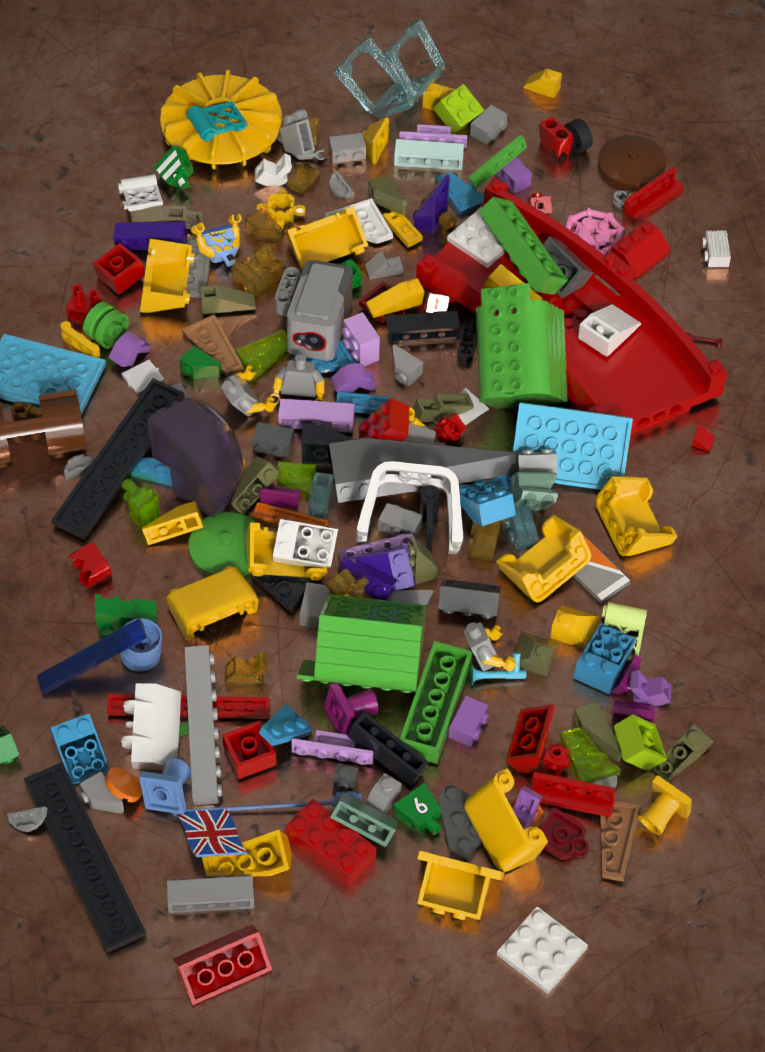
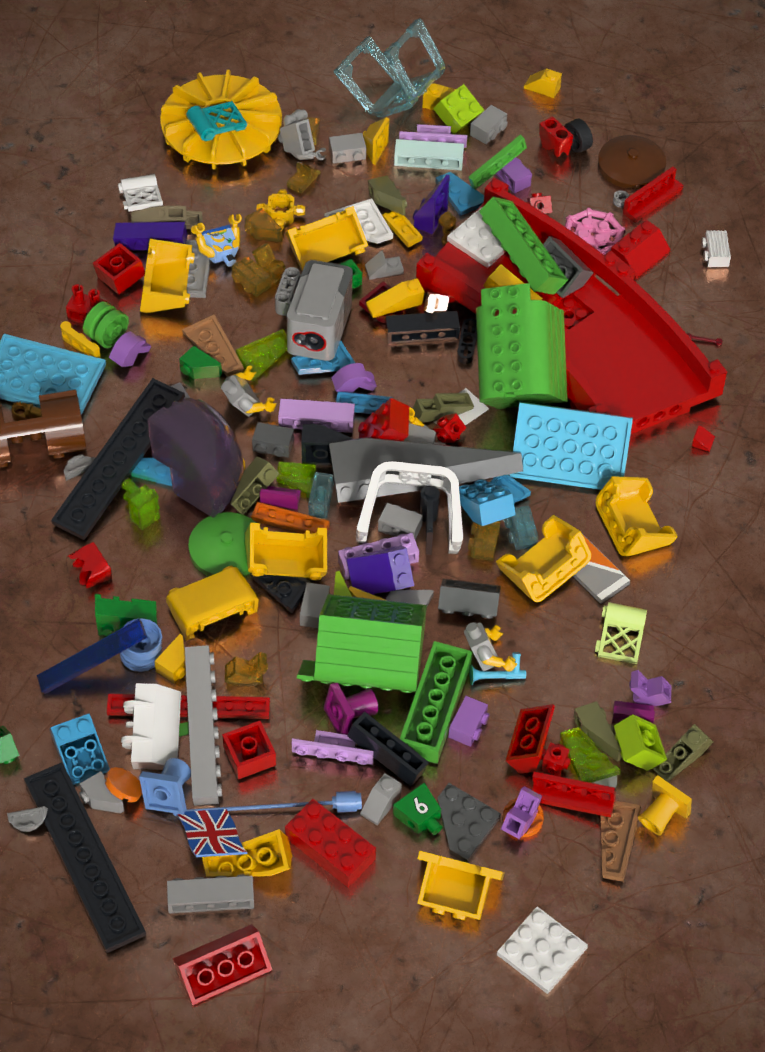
white piece [122,360,165,395] -> none
yellow slope [142,501,203,545] -> none
green torso [154,145,194,189] -> none
olive slope [200,285,256,314] -> none
white brick [255,154,292,186] -> none
dark azure wing [259,704,313,746] -> none
light grey torso [270,355,326,404] -> none
white slope [273,519,338,568] -> none
clear yellow brick [325,569,369,598] -> none
light grey tile [329,171,354,198] -> none
sand green brick [330,792,398,847] -> none
dark grey brick [332,763,358,793] -> none
dark purple slope [337,555,398,601] -> none
lavender brick [342,312,380,366] -> none
light grey slope [392,344,423,387] -> none
olive slope [408,536,438,585] -> none
yellow windscreen [464,768,548,872] -> none
sand green piece [511,472,558,511] -> none
olive slope [511,631,559,677] -> none
light grey brick [519,448,557,477] -> none
dark red plate [540,807,589,860] -> none
yellow slope [550,605,599,649] -> none
dark azure slope [573,623,637,695] -> none
white slope [578,304,641,357] -> none
magenta plate [611,655,642,696] -> none
none -> yellow slope [154,634,186,684]

